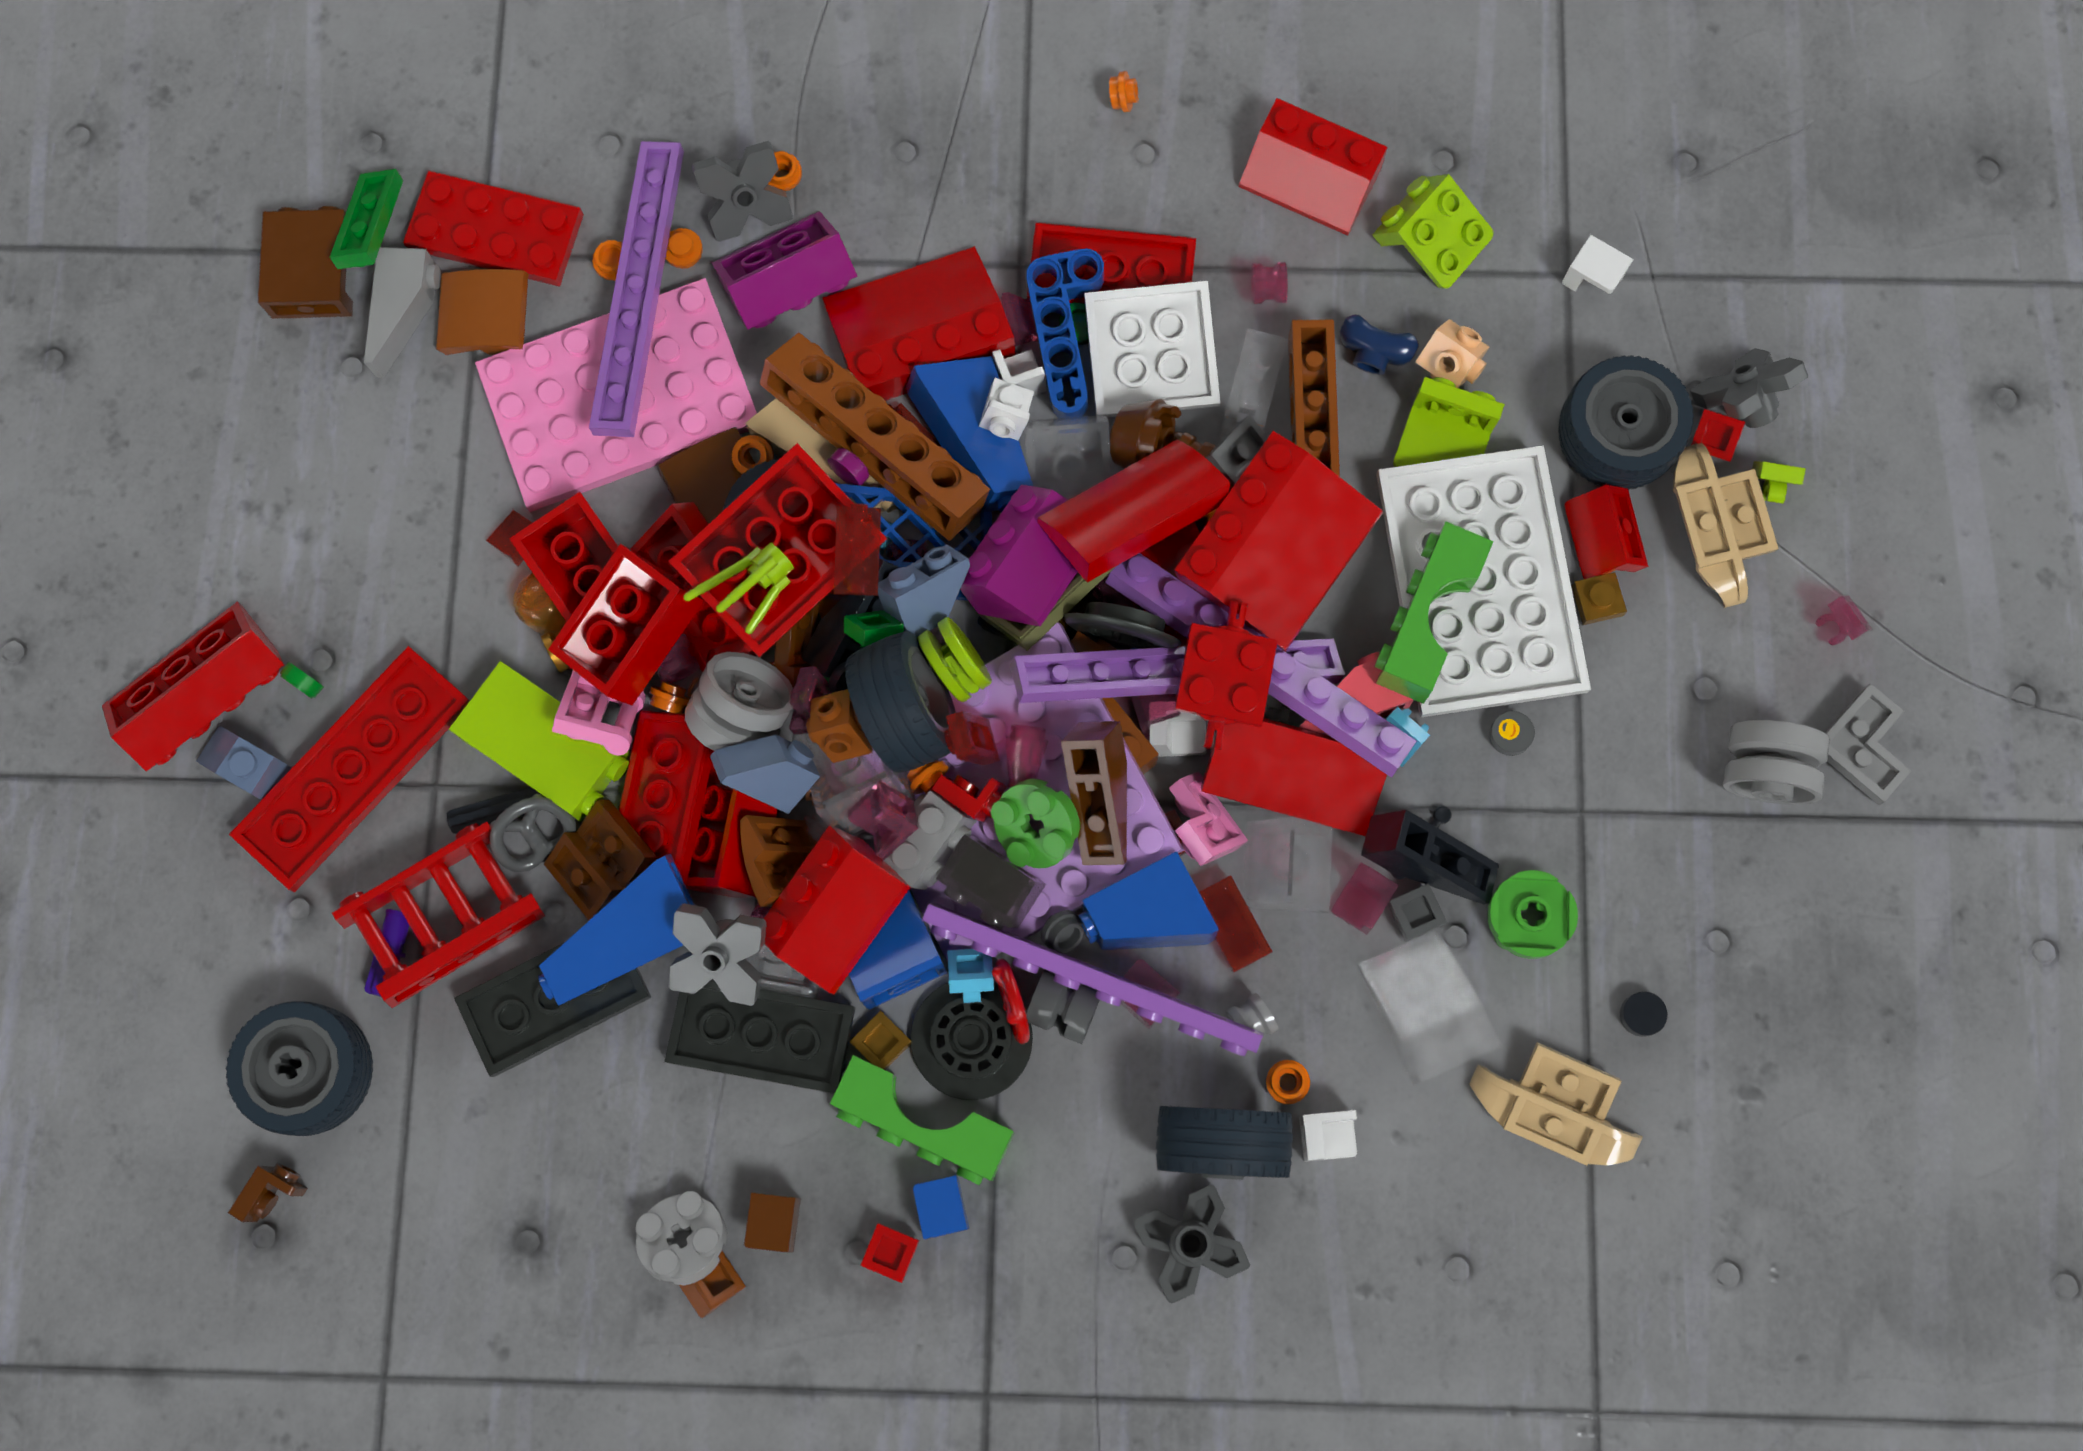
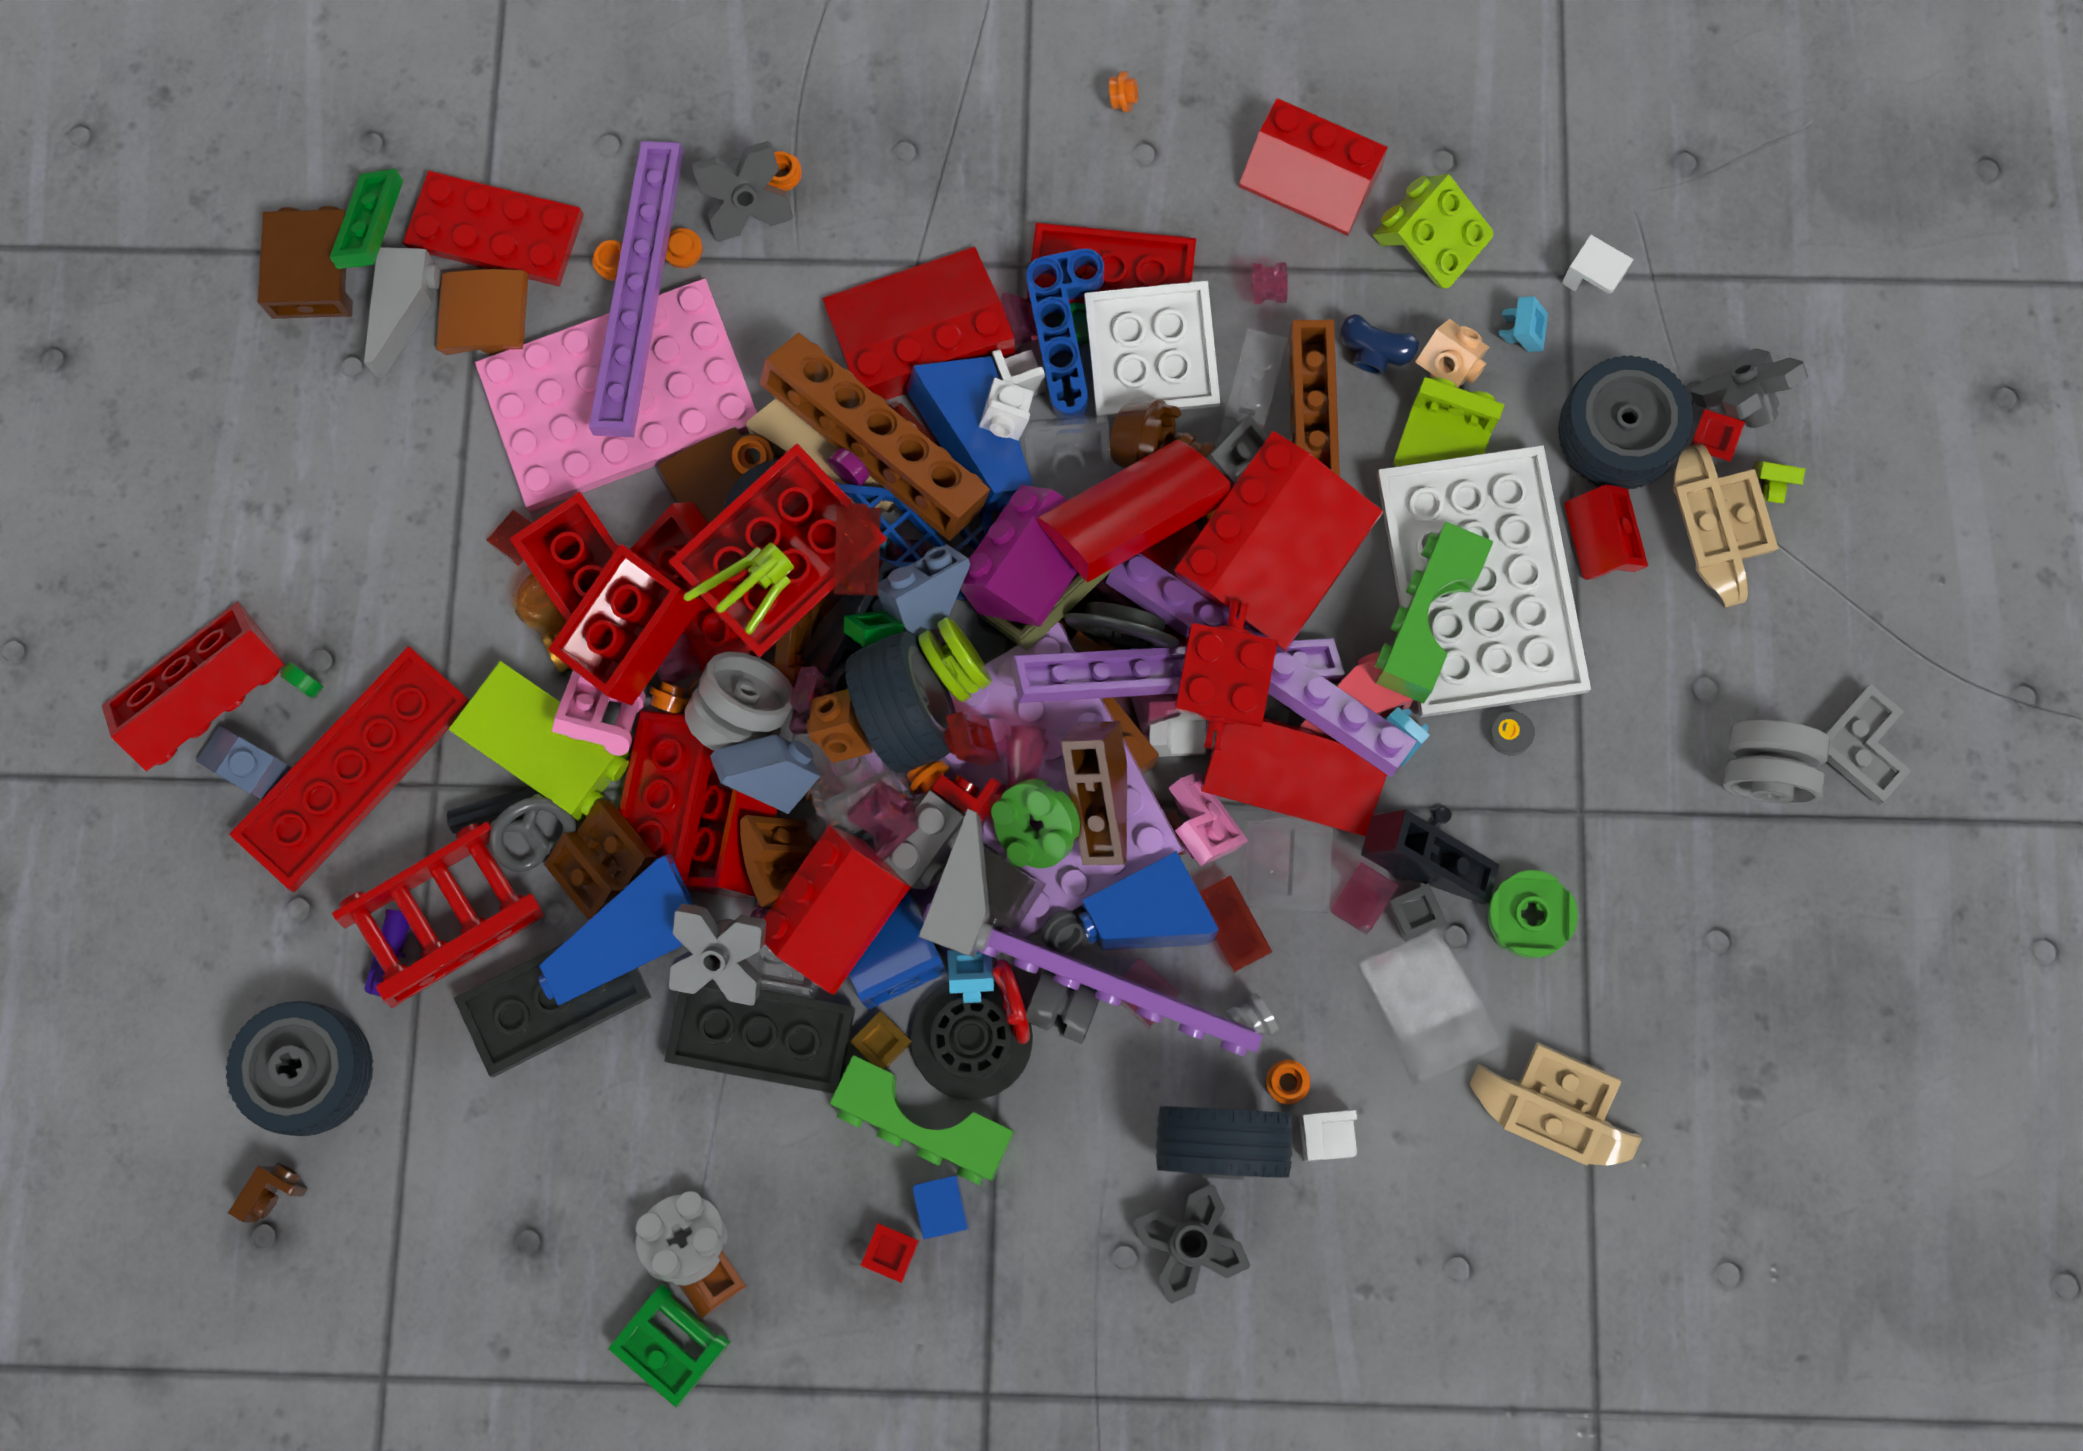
magenta slope [712,211,858,330] -> none
reddish brown panel [744,1193,801,1253] -> none
pearl gold plate [1571,572,1627,625] -> none
black tile [1620,991,1668,1037] -> none
clear pink tile [1816,595,1873,645] -> none
none -> green plate [608,1284,731,1408]
none -> light grey slope [919,809,993,957]
none -> medium azure tile [1499,296,1548,352]

